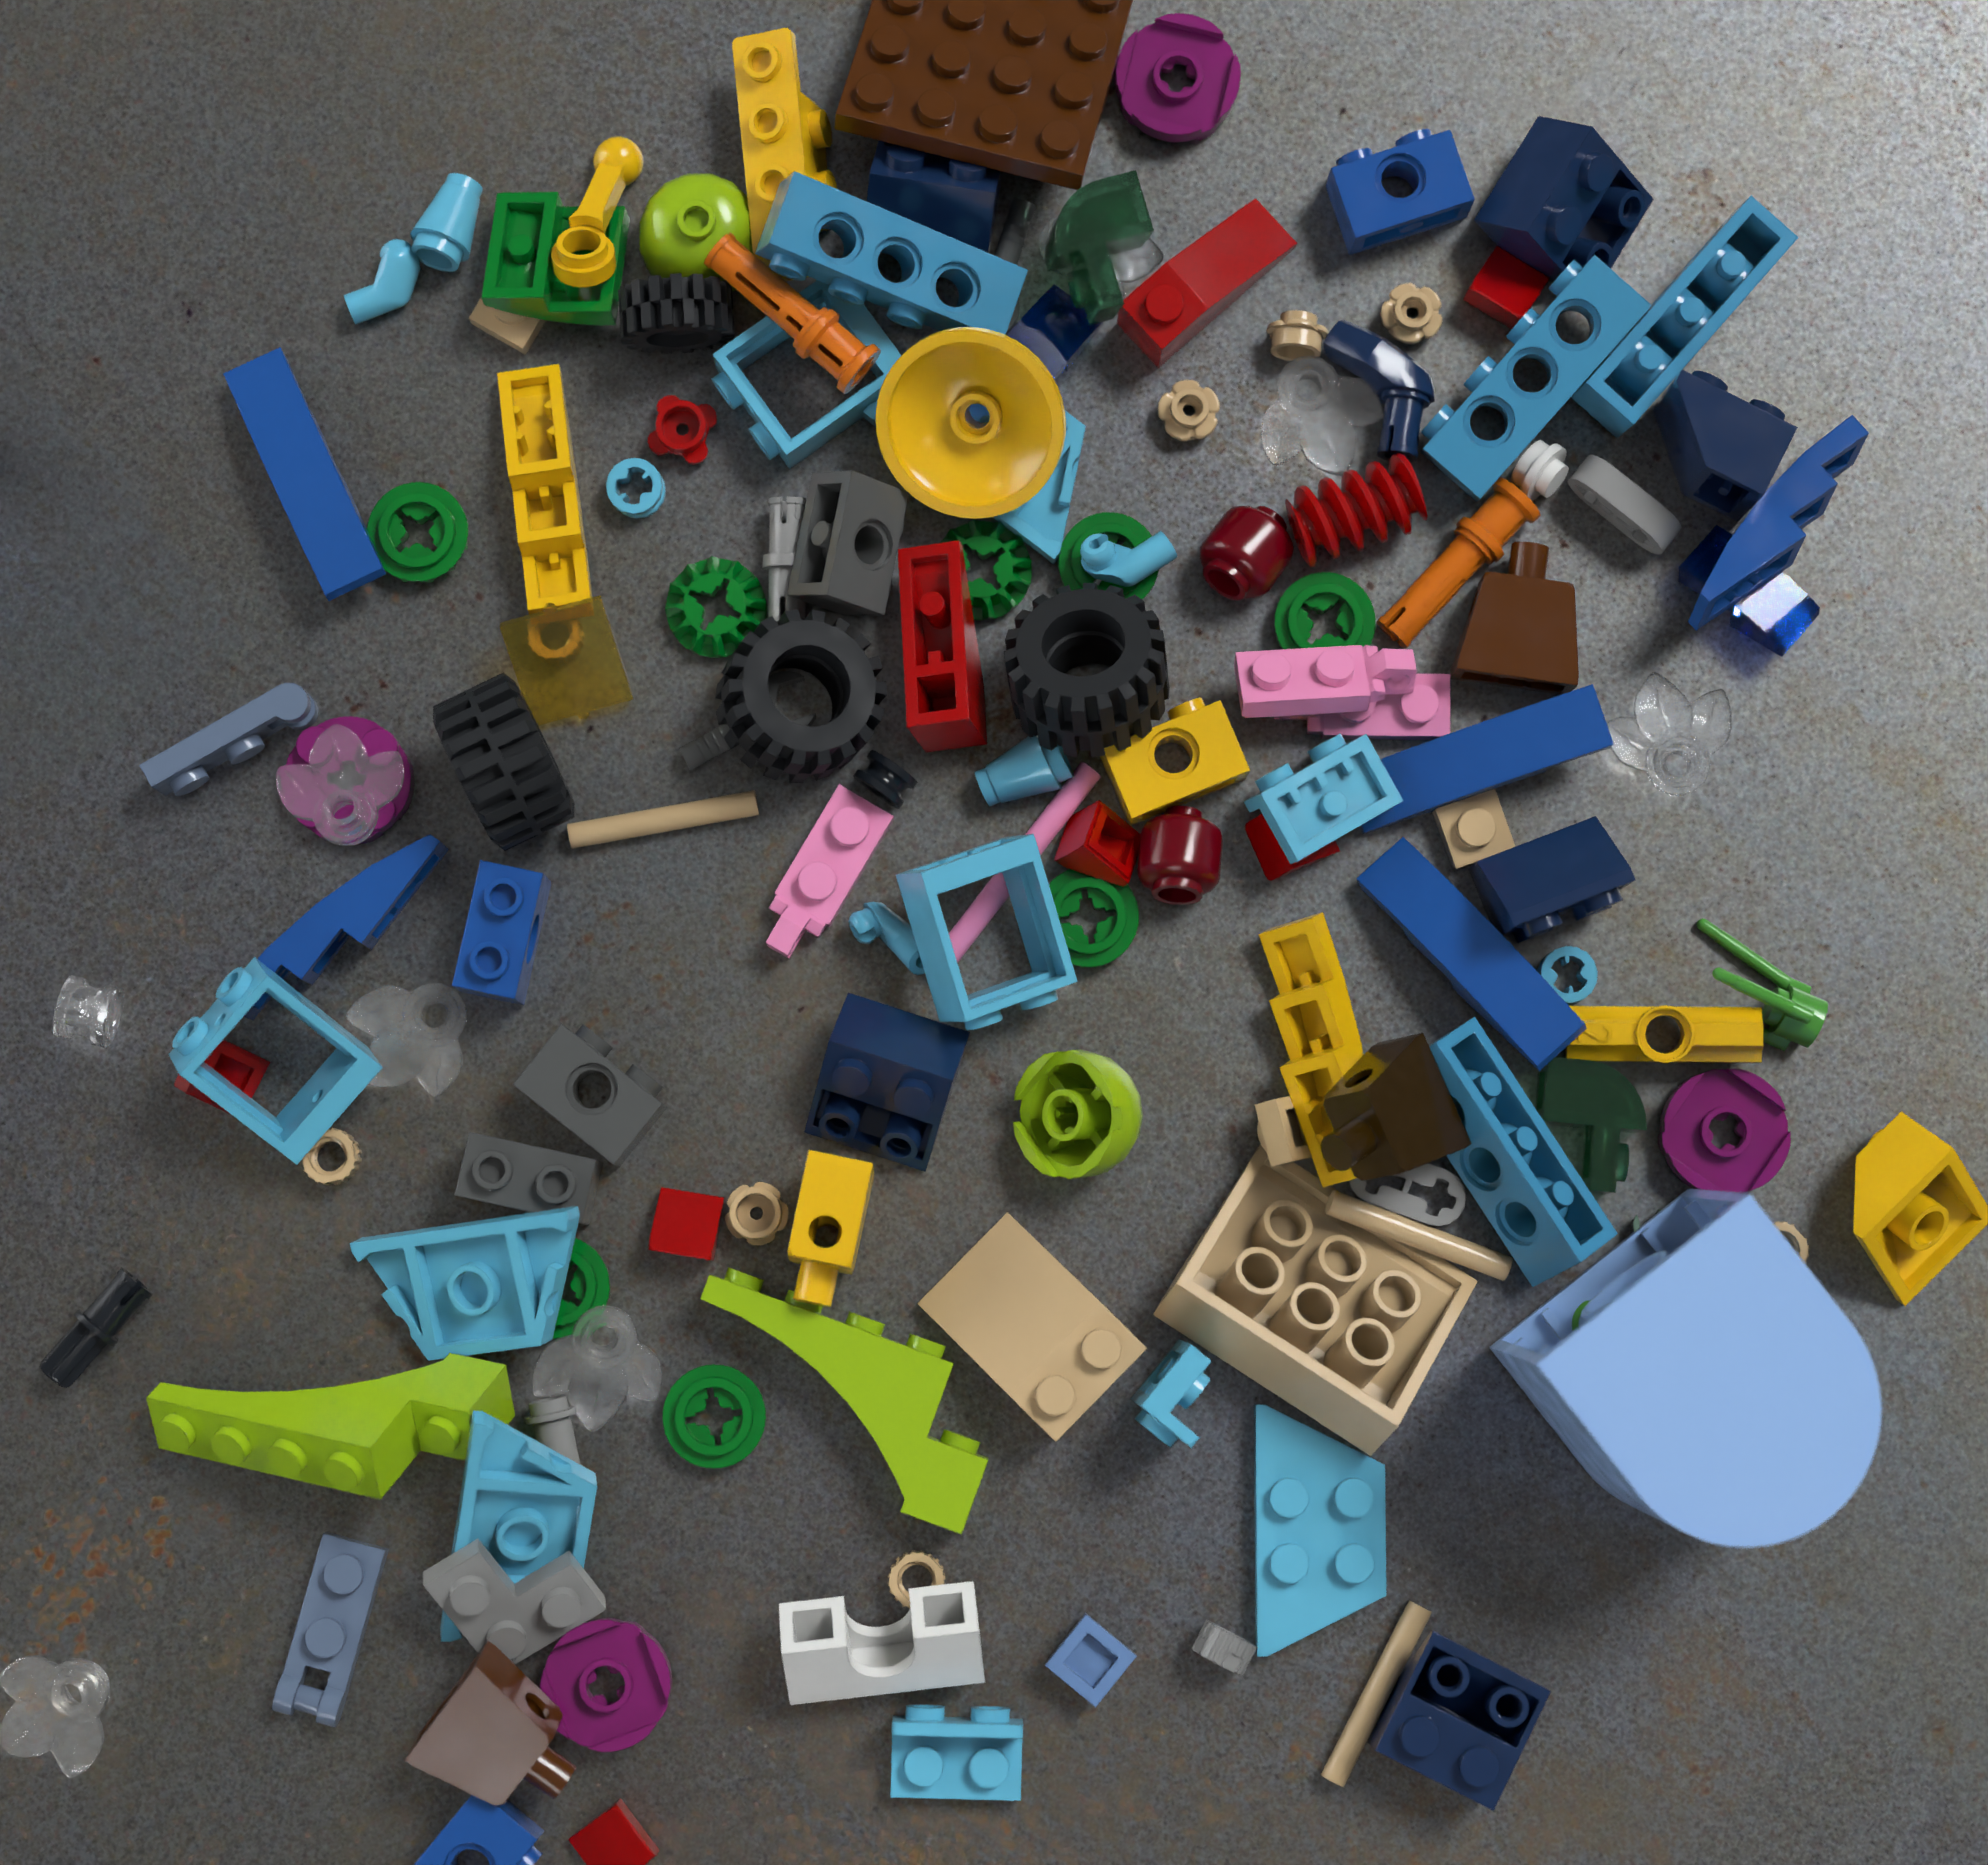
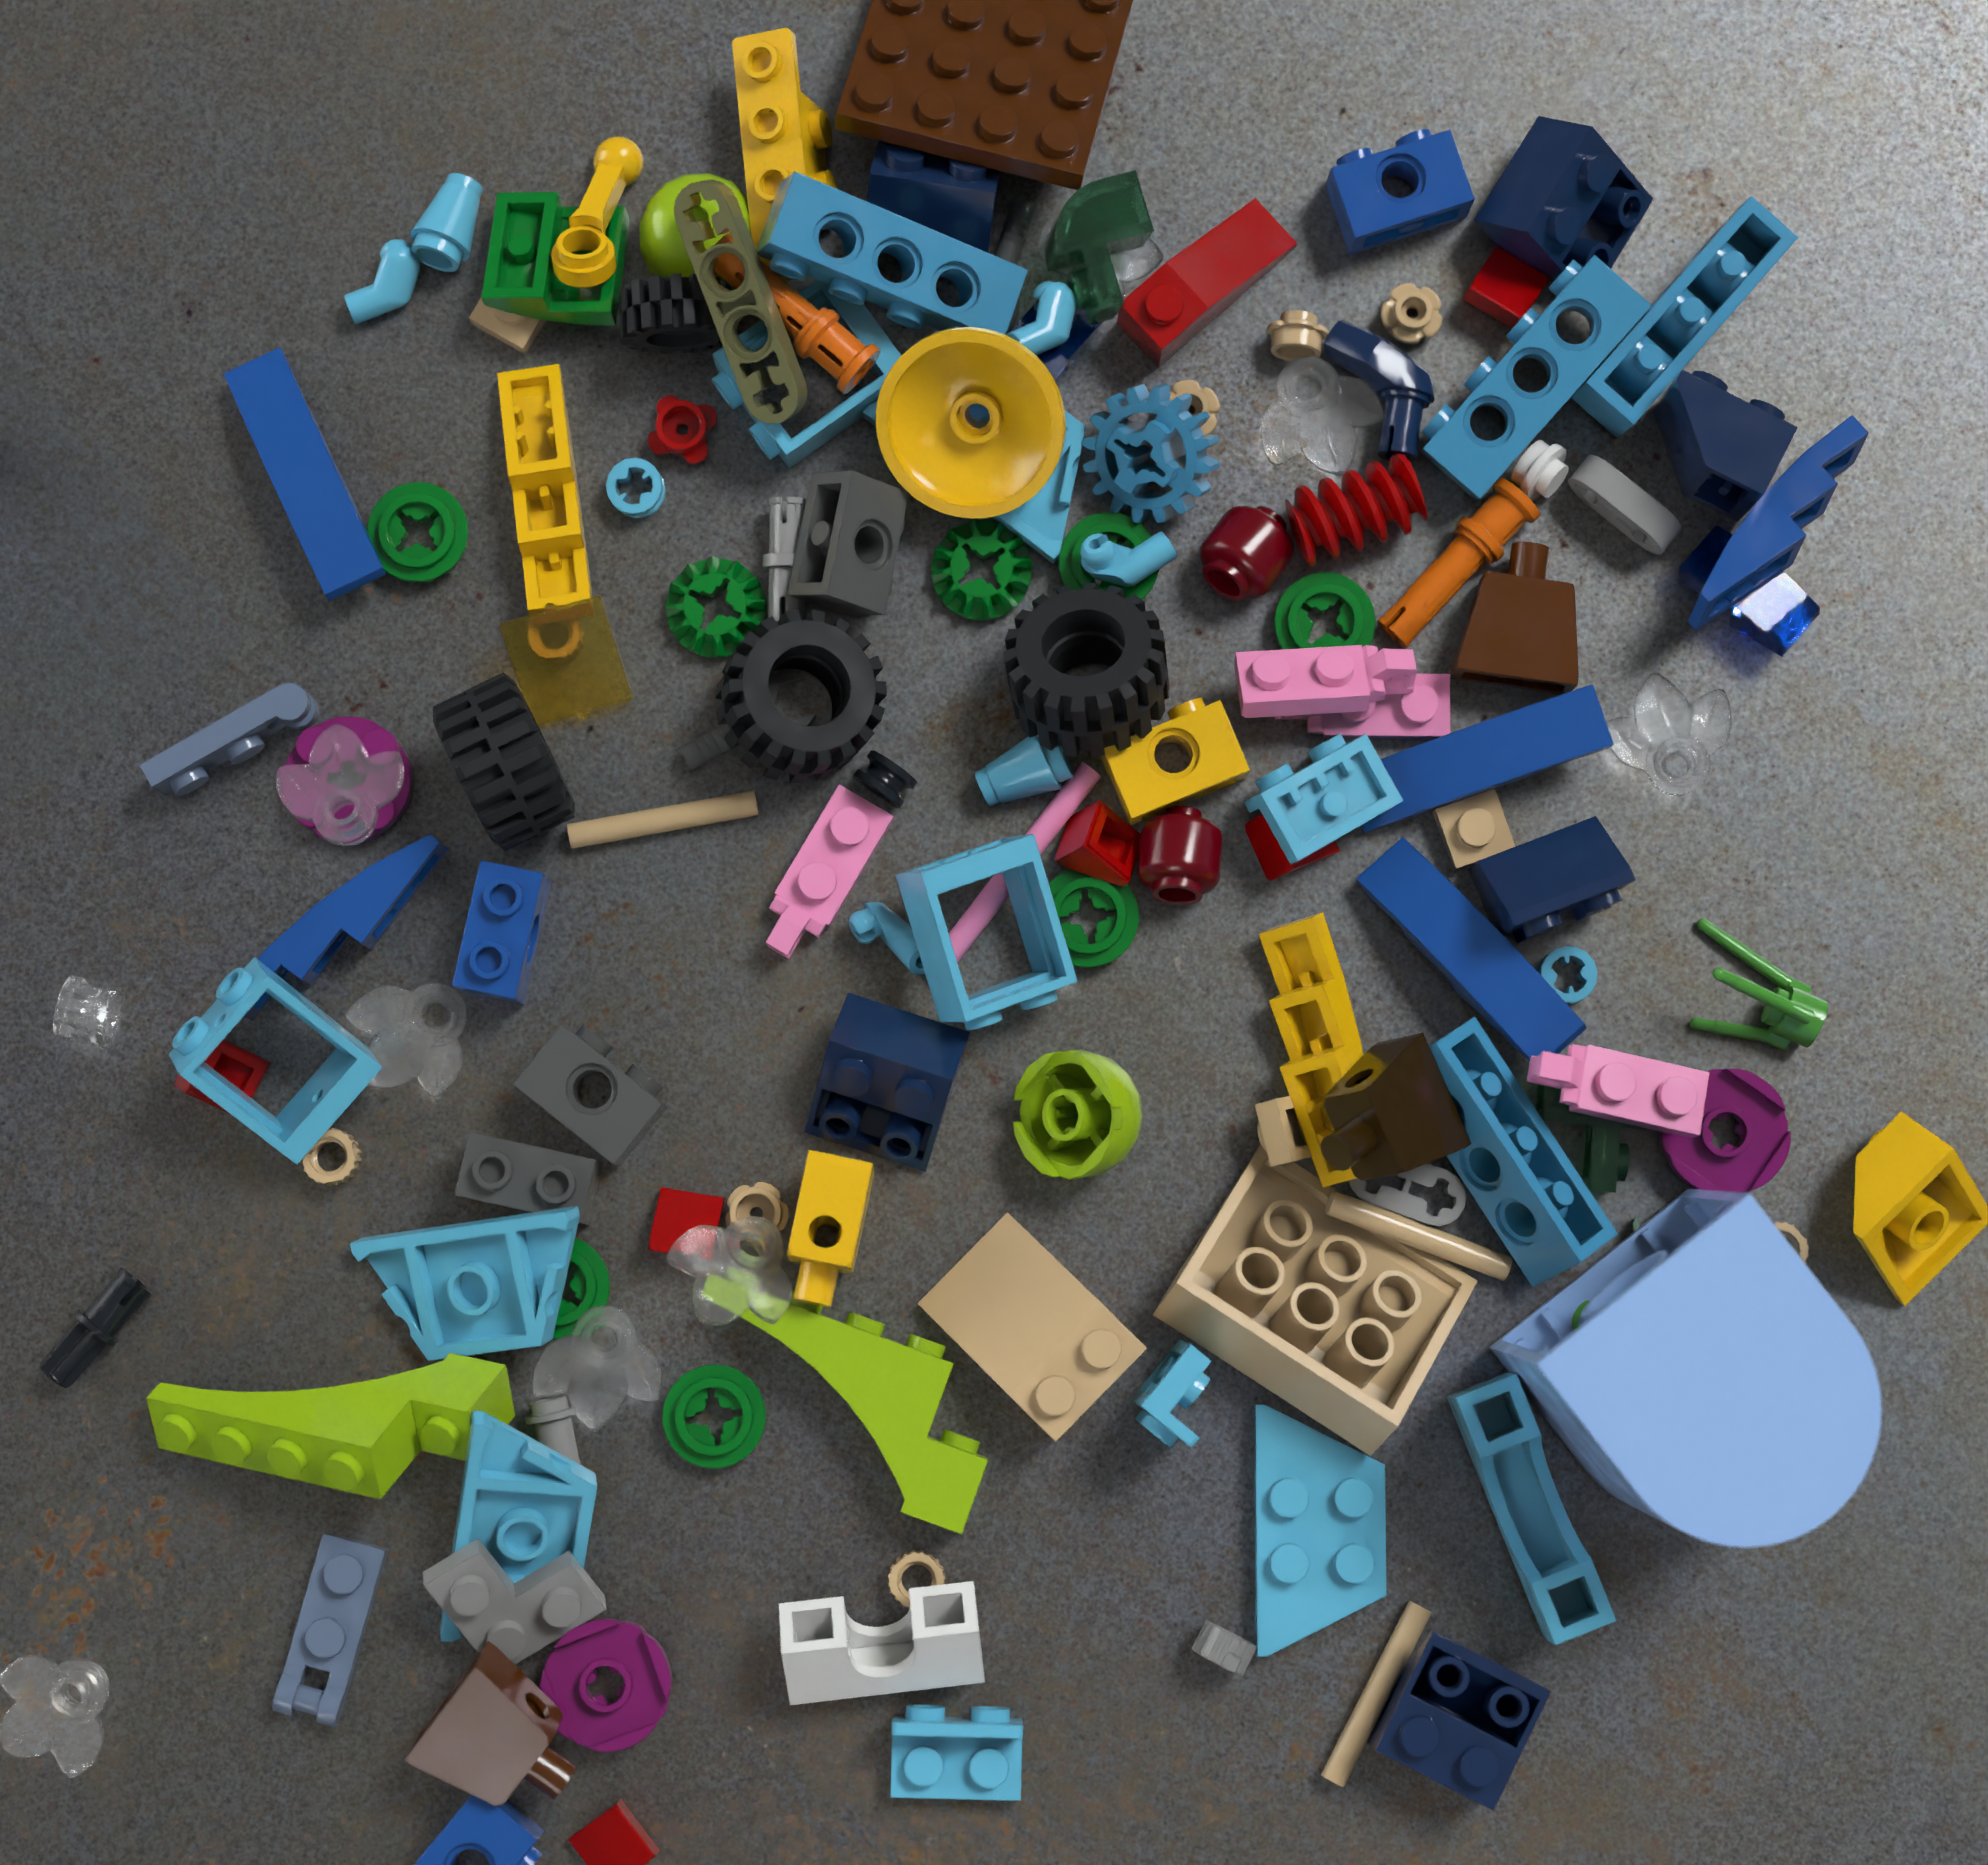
red slope [898,540,987,753] -> none
medium blue plate [1045,1612,1137,1707] -> none
magenta plate [1115,13,1241,142] -> none
yellow piece [1565,1005,1763,1063] -> none
none -> clear plate [666,1216,792,1326]
none -> olive beam [674,179,808,424]
none -> medium azure arm [1007,281,1077,355]
none -> dark azure gear [1082,384,1220,523]
none -> medium azure arch [1446,1373,1617,1645]
none -> bright pink hinge [1527,1044,1710,1138]

